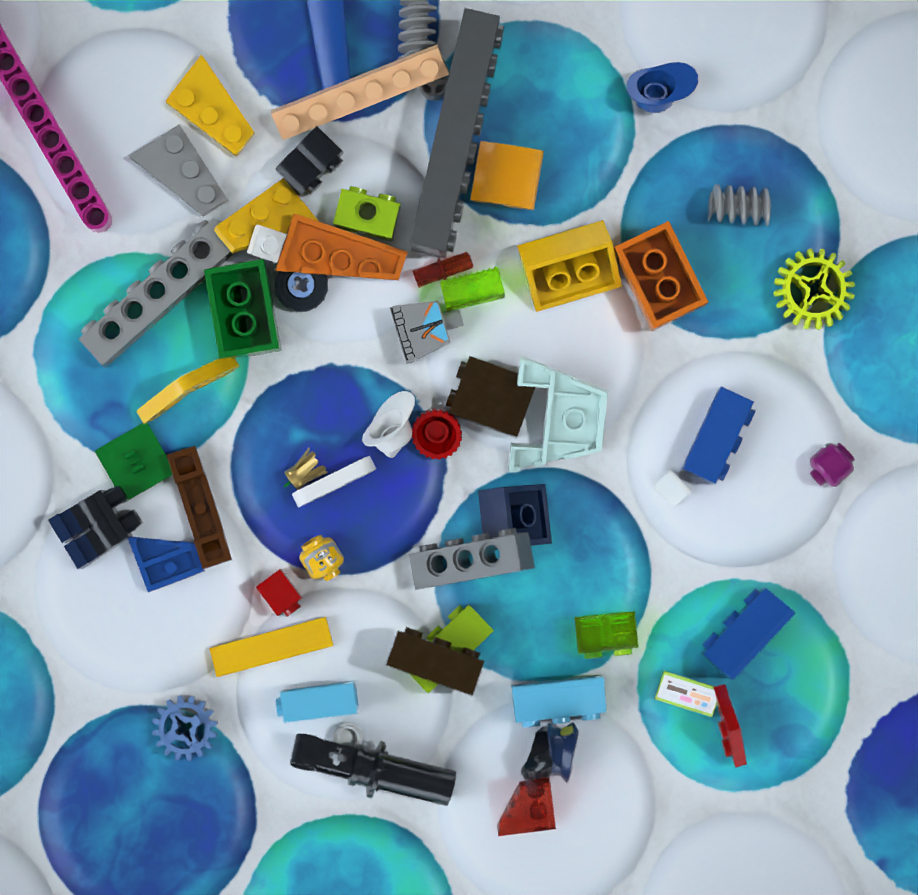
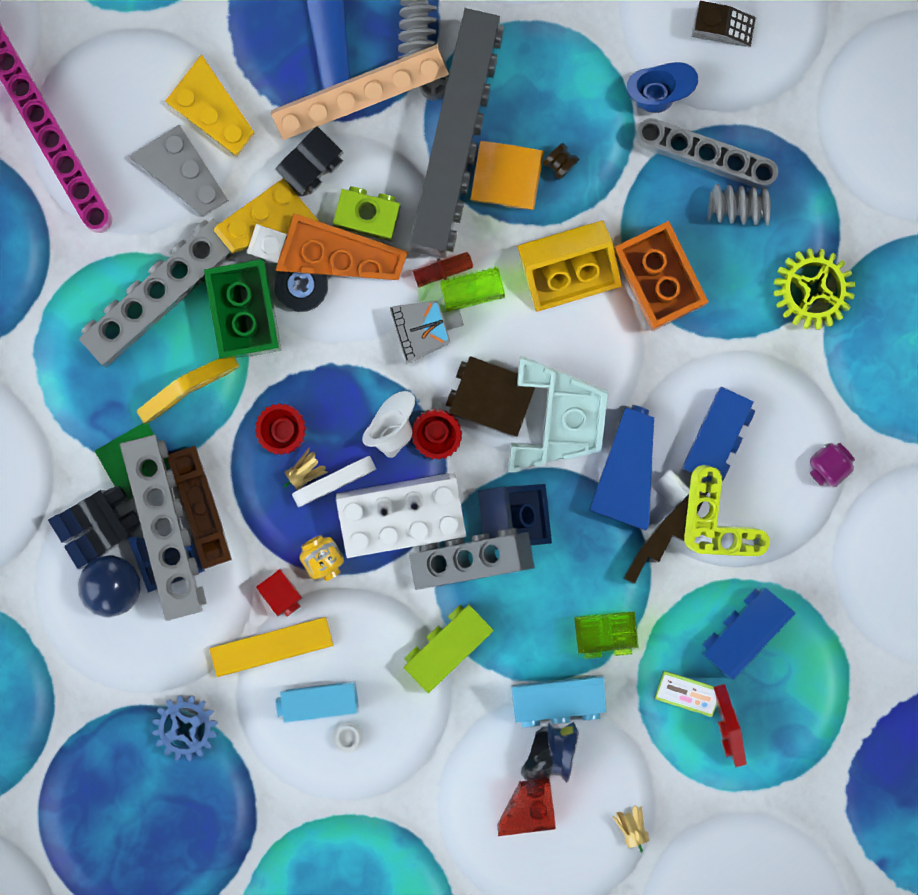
black piece [289,733,456,806] -> none
dark brown brick [386,627,485,696] -> none
none -> dark blue piece [78,555,141,618]
none -> light grey brick [120,435,207,621]
none -> red hat [255,403,307,455]
none -> white piece [336,472,466,558]
none -> dark brown wheel [542,143,580,180]
none -> blue slope [589,405,654,531]
none -> pearl gold piece [612,805,650,852]
none -> dark brown slope [622,492,708,584]
none -> light grey beam [636,118,778,189]
none -> neon yellow beam [684,465,770,556]
none -> dark brown slope [692,1,756,47]

